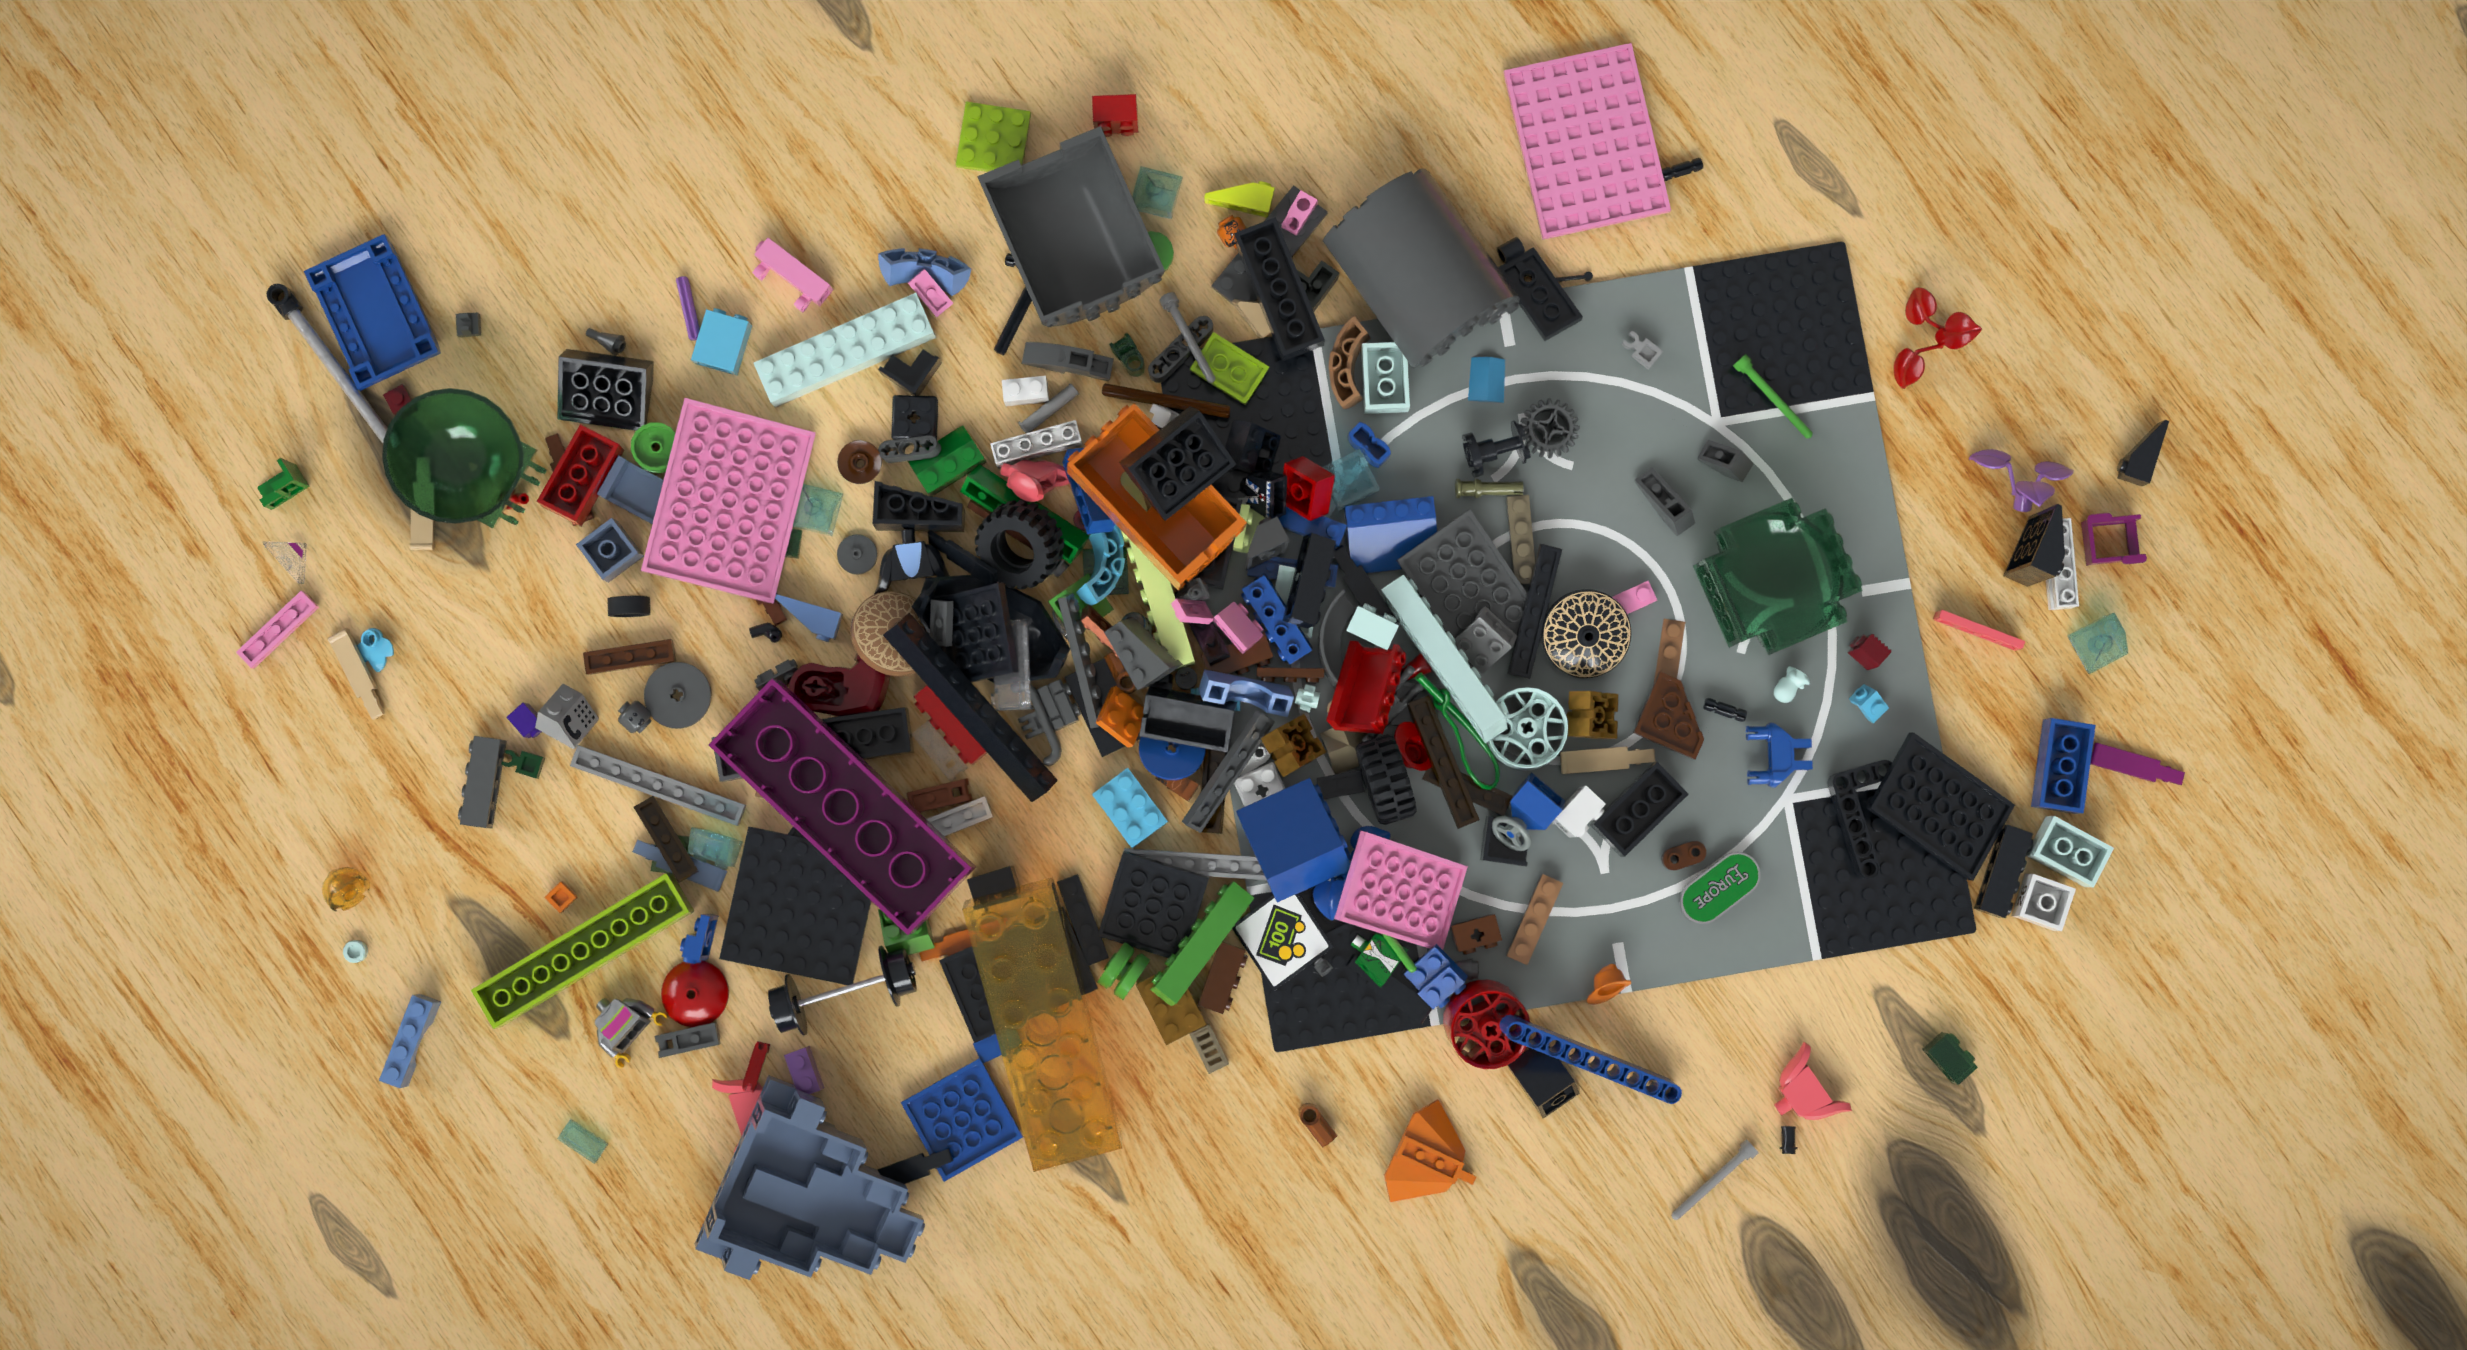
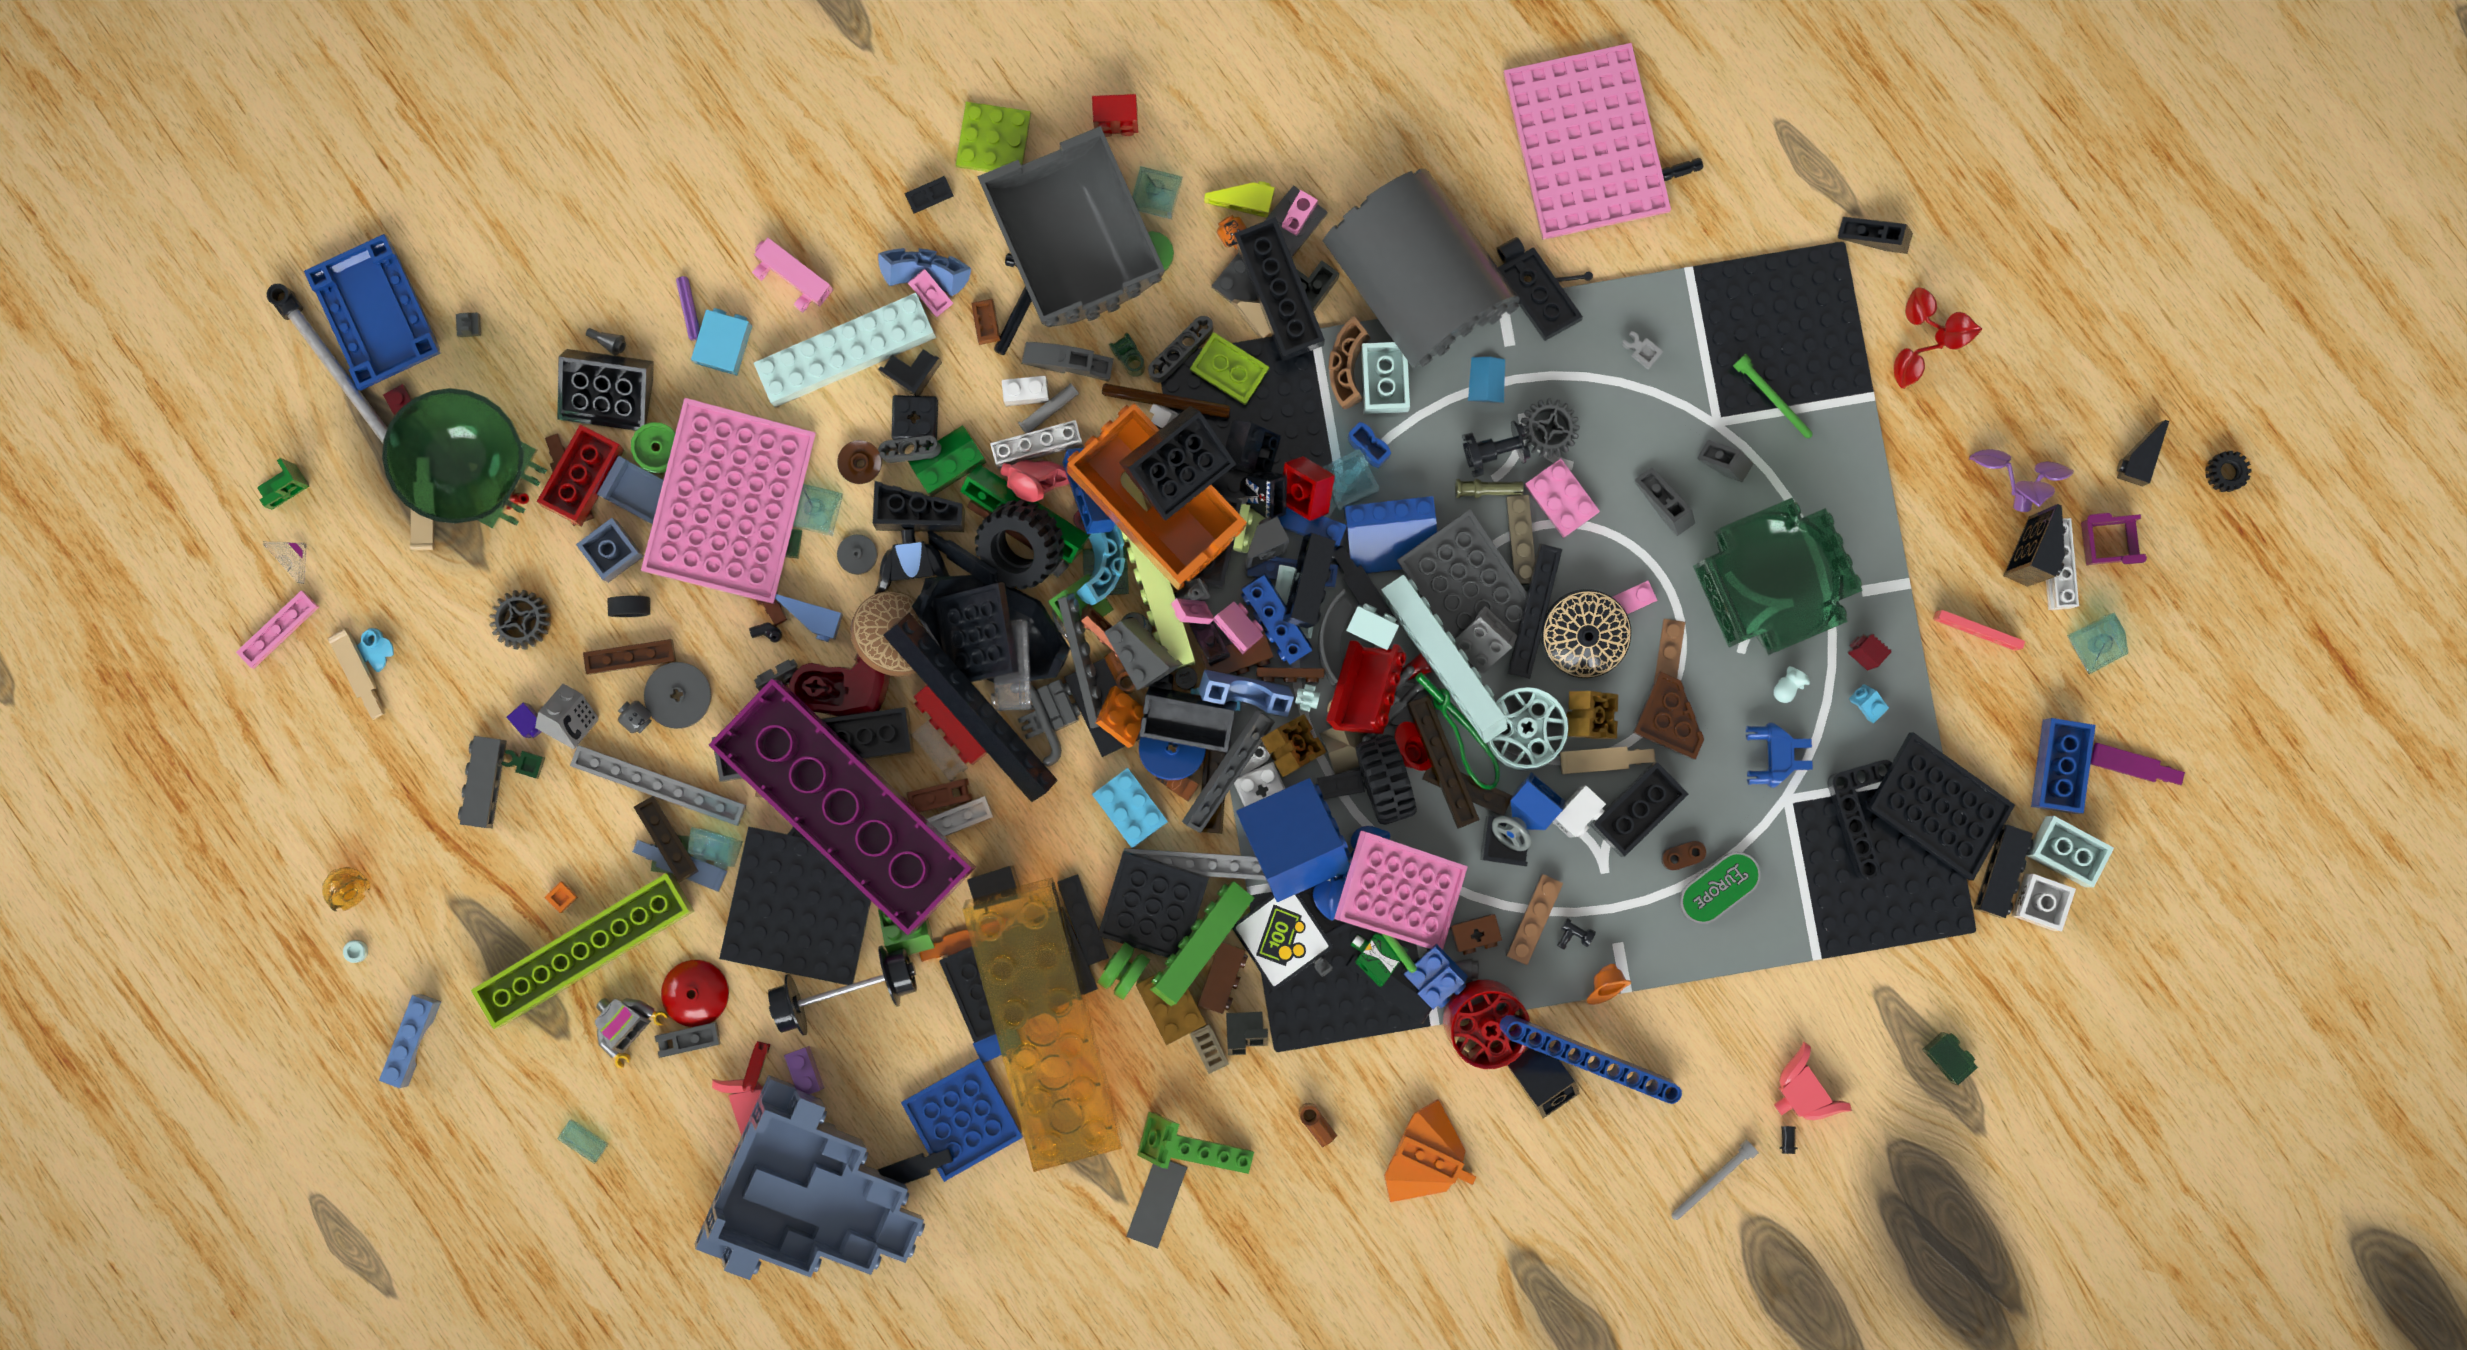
blue plate [680,914,719,964] -> none
dark grey plate [930,599,953,646] -> none
light grey piece [1159,292,1215,383] -> none
black axle [1703,698,1747,722] -> none
none -> dark grey gear [489,590,551,650]
none -> black hinge [904,176,954,214]
none -> dark orange plate [971,299,1001,345]
none -> dark grey sticker [1126,1161,1187,1249]
none -> bright green bracket [1137,1112,1254,1174]
none -> pearl dark grey plate [1226,1012,1268,1055]
none -> bright pink plate [1525,458,1600,538]
none -> black piece [1557,918,1596,950]
none -> black slope [1838,217,1913,254]
none -> black tyre [2205,451,2252,492]

